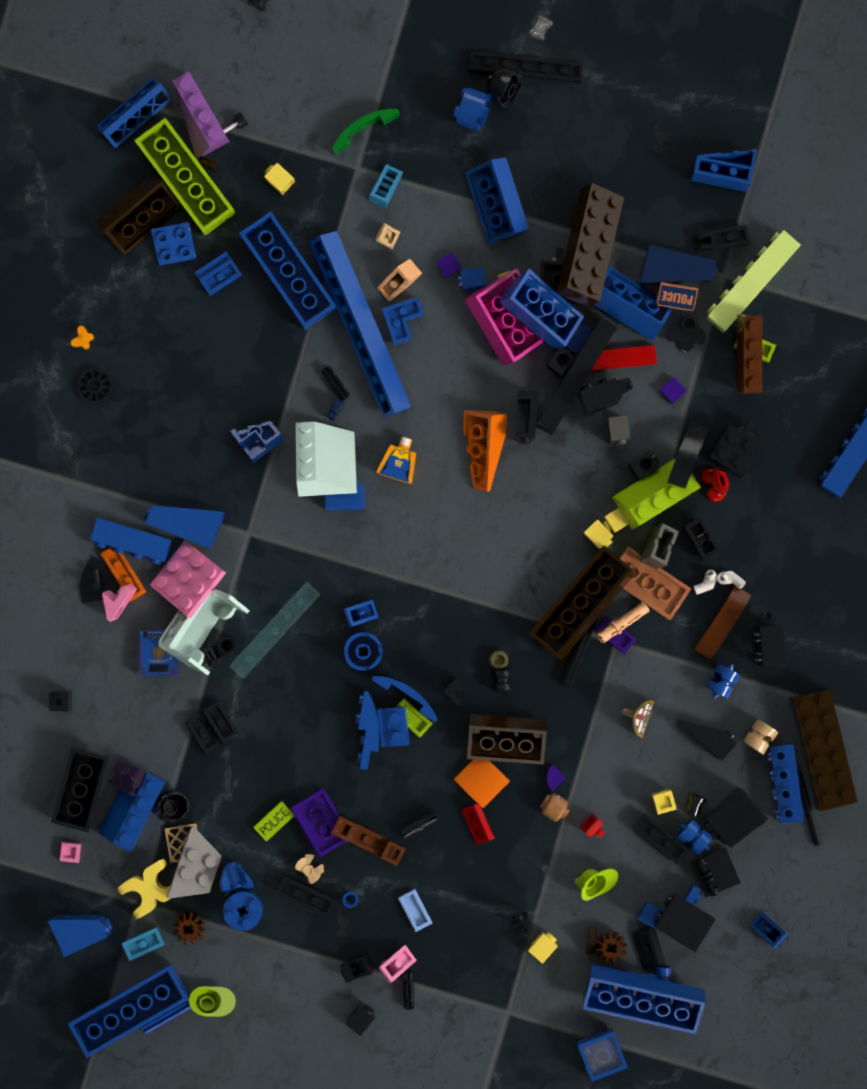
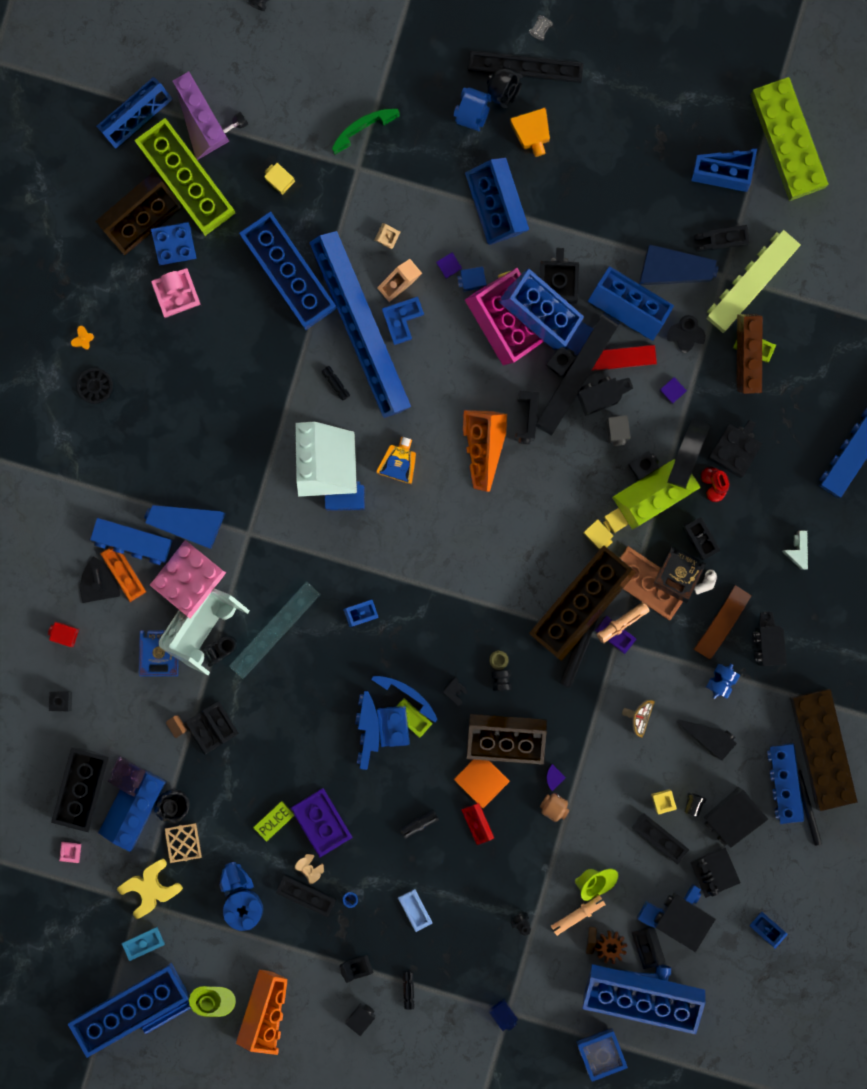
blue slope [48,915,113,957] -> none
bright pink slope [102,584,137,622] -> none
light grey wing [166,826,222,898] -> none
reddish brown gear [173,912,206,945] -> none
blue plate [195,252,242,296] -> none
dark brown tile [199,157,219,172] -> none
blue slope [230,421,284,463] -> none
dark blue tile [328,398,345,421] -> none
reddish brown slope [330,816,406,866] -> none
blue brick [344,632,383,671] -> none
dark azure slope [369,164,403,209] -> none
bright pink slope [379,945,417,983] -> none
light yellow brick [527,931,558,964] -> none
dark brown brick [556,183,624,307] -> none
red tile [580,813,605,838] -> none
dark grey brick [640,523,679,570] -> none
slope [656,282,698,311] -> none
blue wheel [676,819,713,855] -> none
white arm [717,571,746,589] -> none
tan wheel [743,719,778,755] -> none
none -> red brick [48,622,79,647]
none -> bright pink plate [151,268,201,318]
none -> medium nougat slope [166,715,187,738]
none -> orange wedge [236,970,287,1055]
none -> clear blue brick [489,998,518,1031]
none -> light orange torso [510,108,550,157]
none -> light nougat pin [551,895,606,936]
none -> black container [652,546,706,603]
none -> lime brick [750,77,829,201]
none -> light aqua slope [782,531,808,570]

